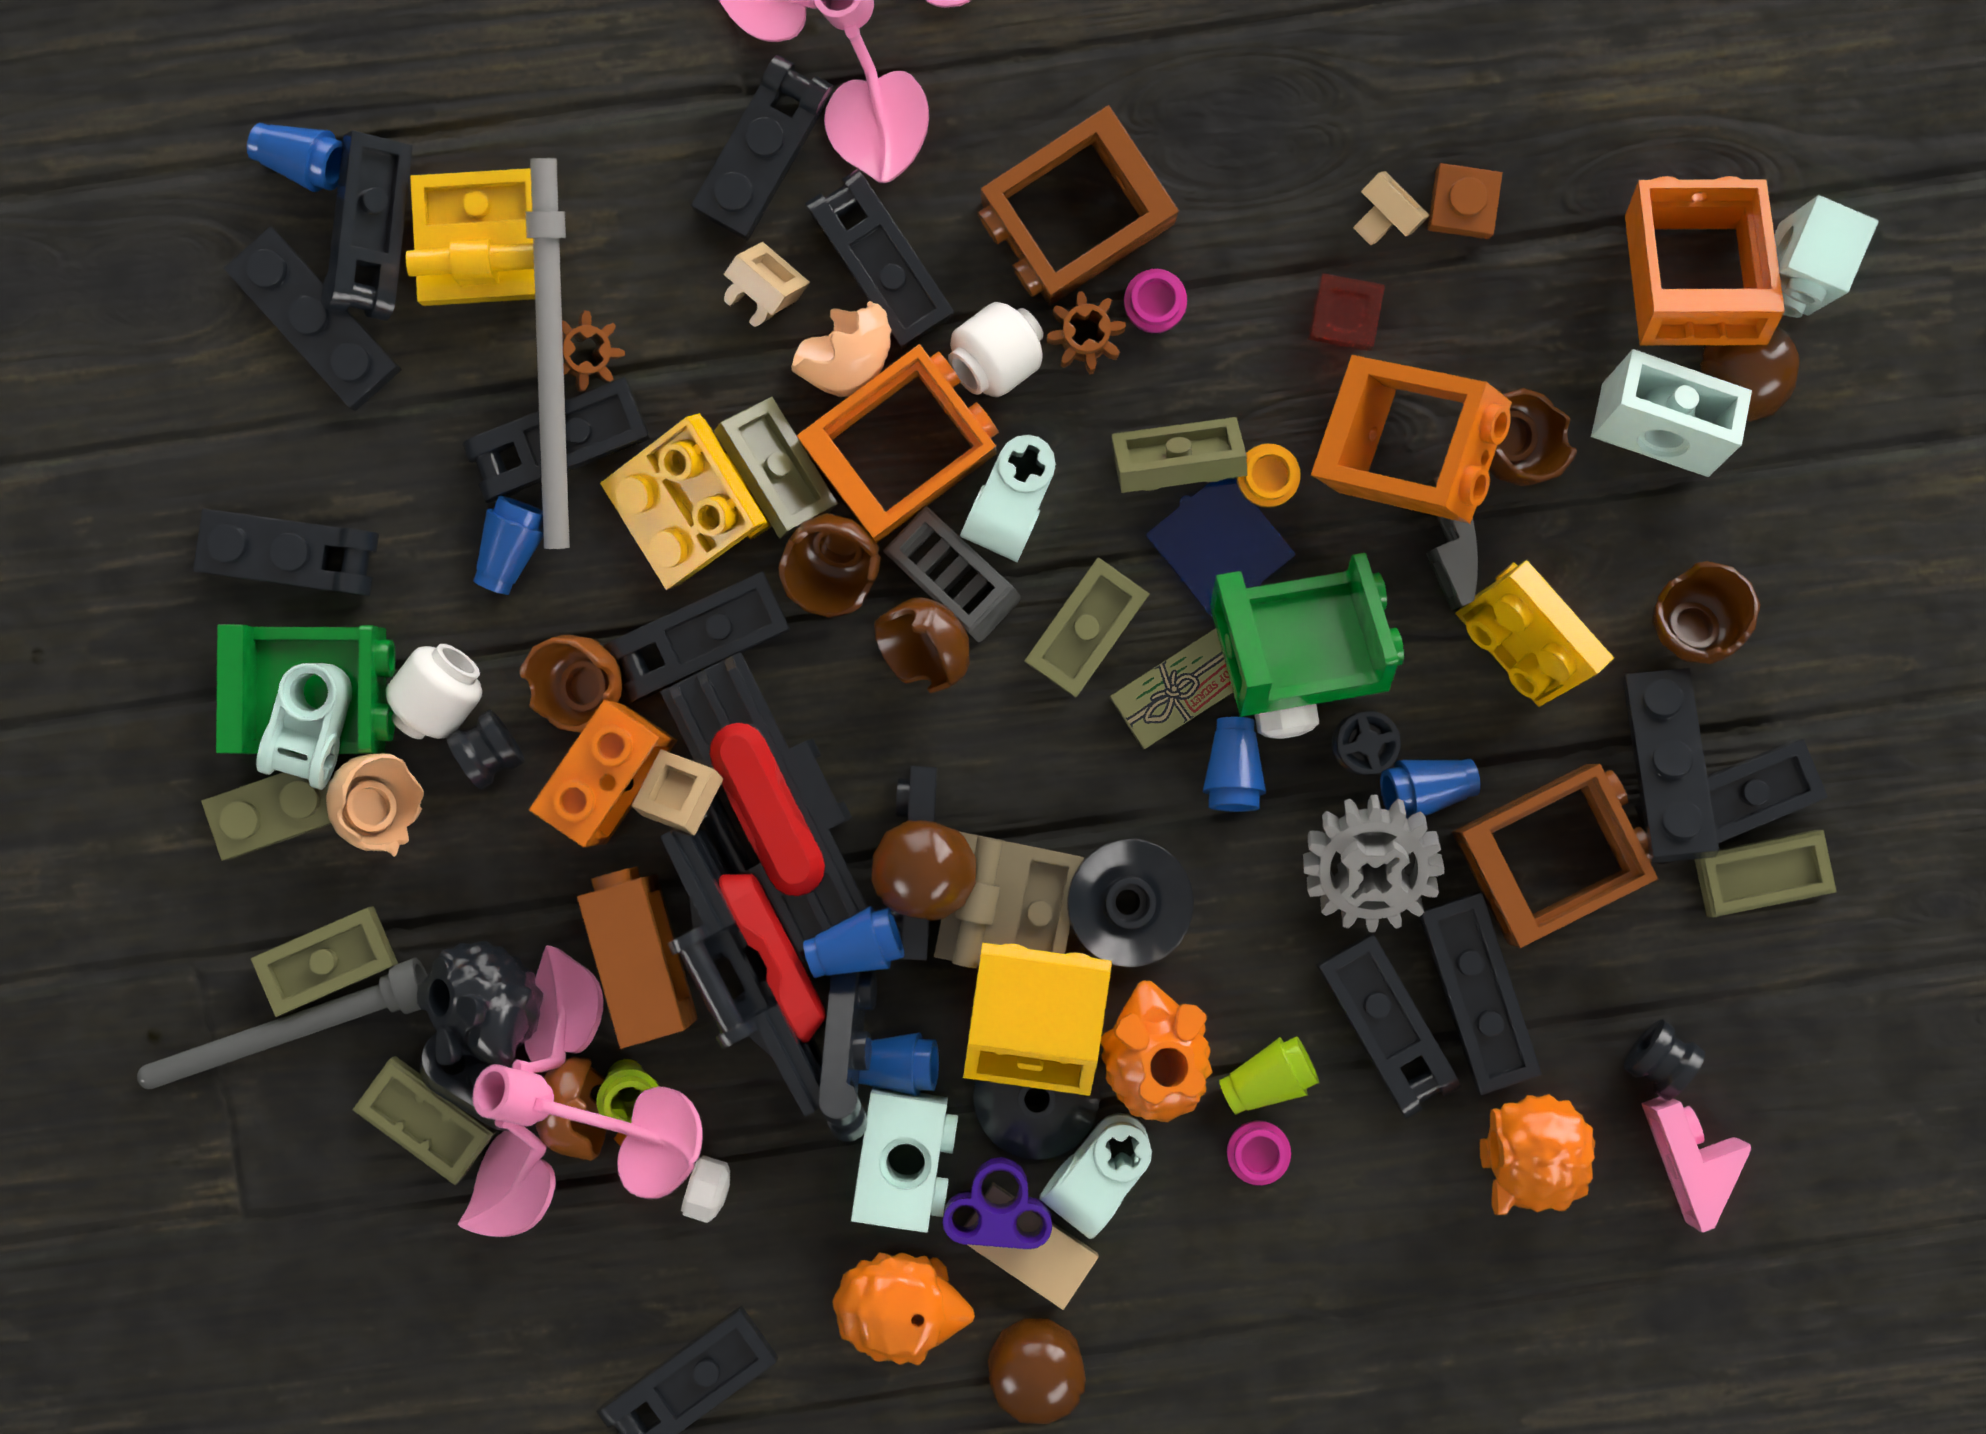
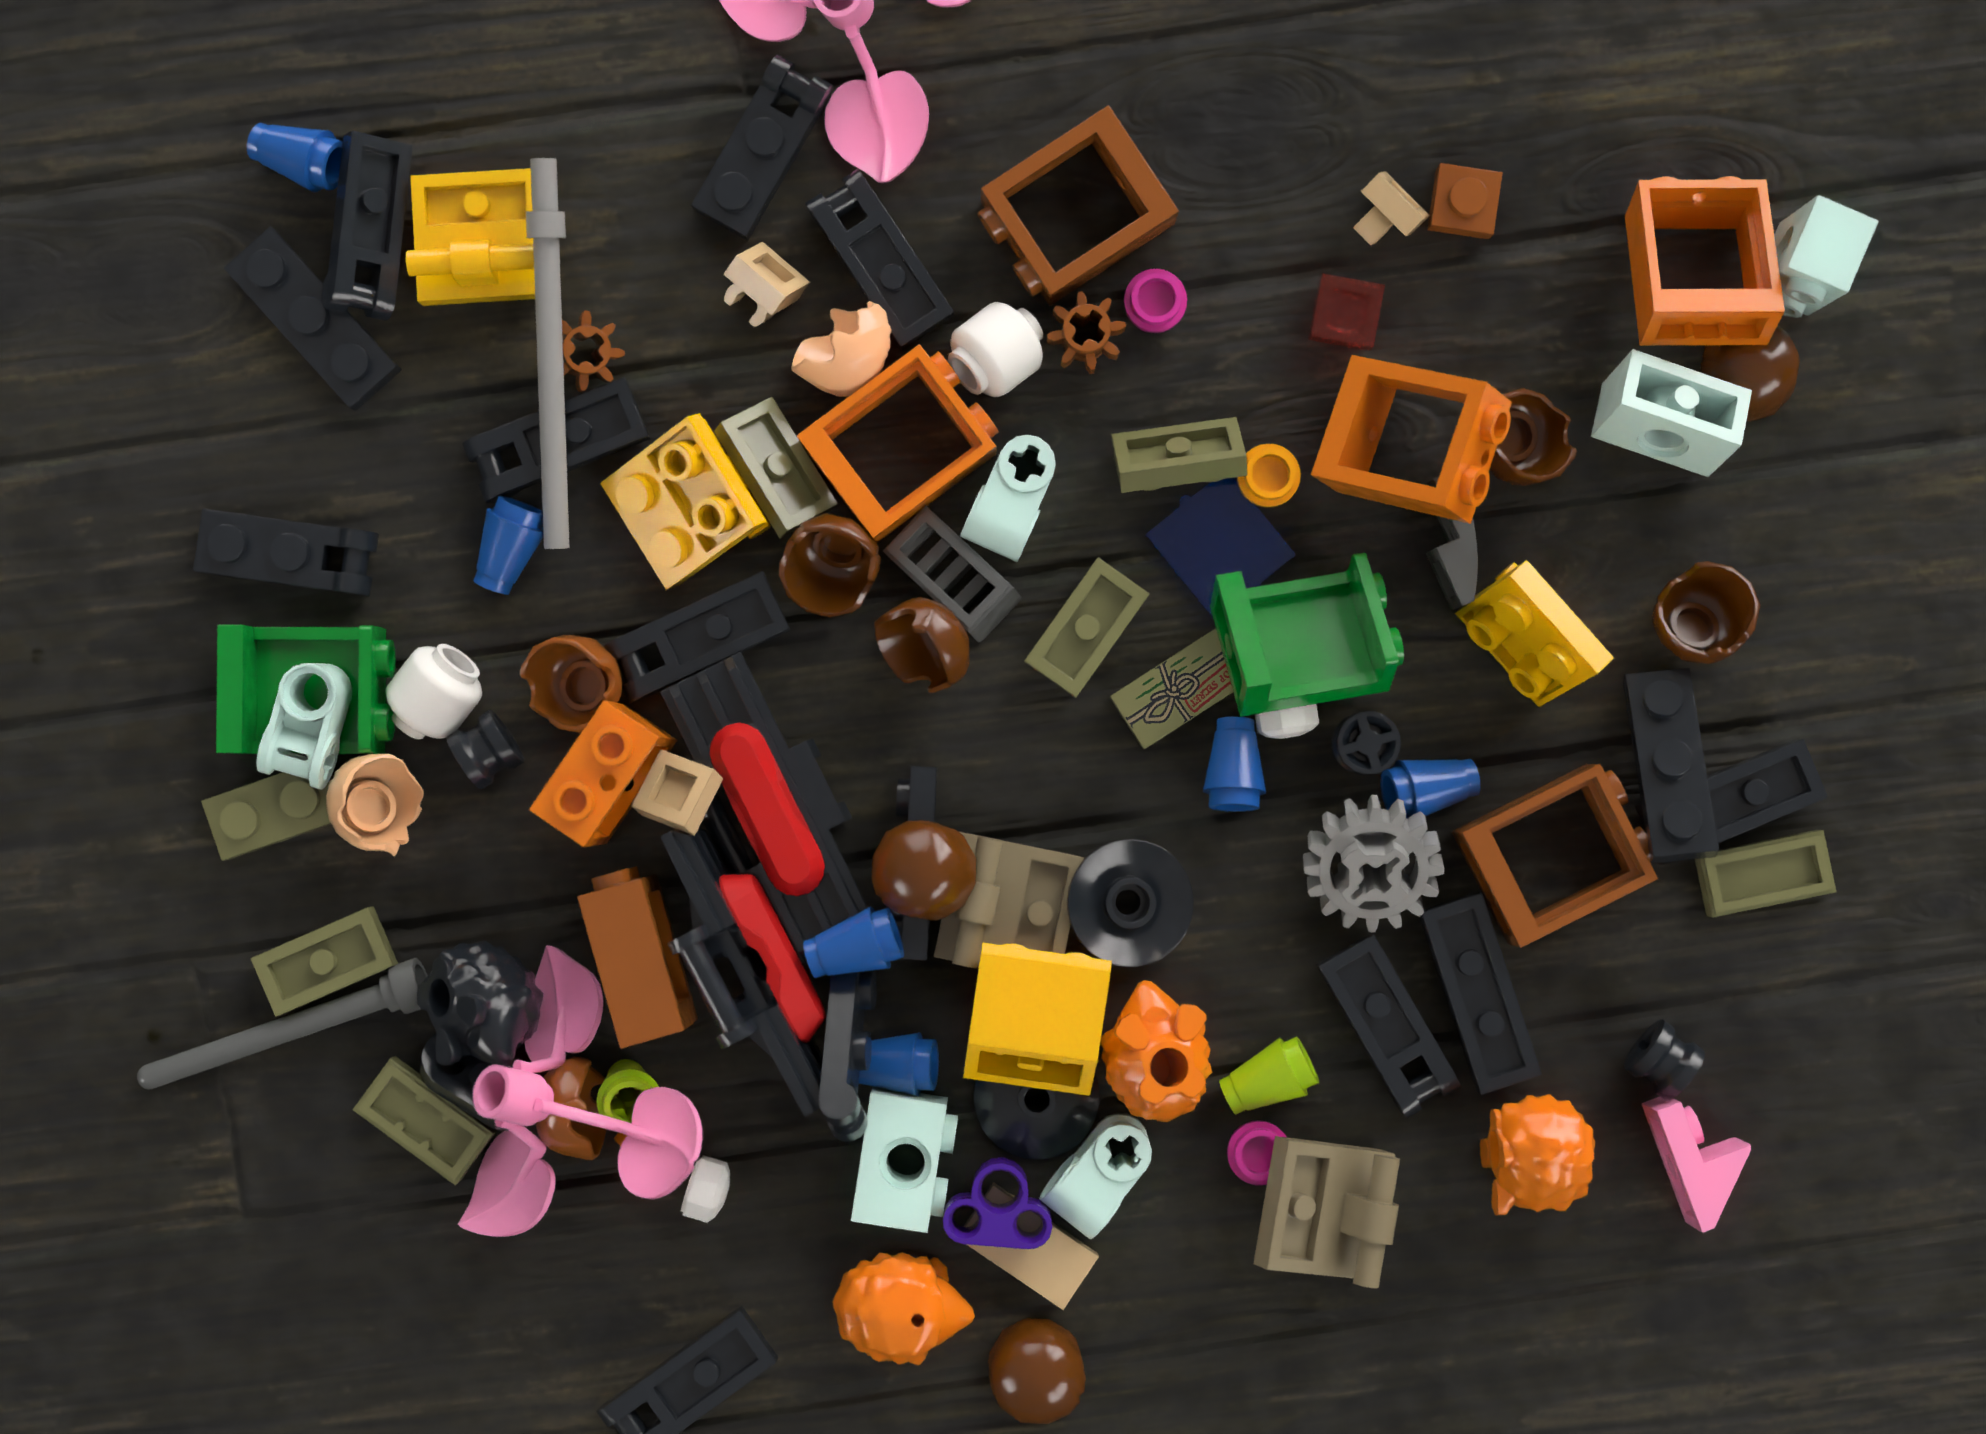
none -> dark tan plate [1254,1136,1400,1288]

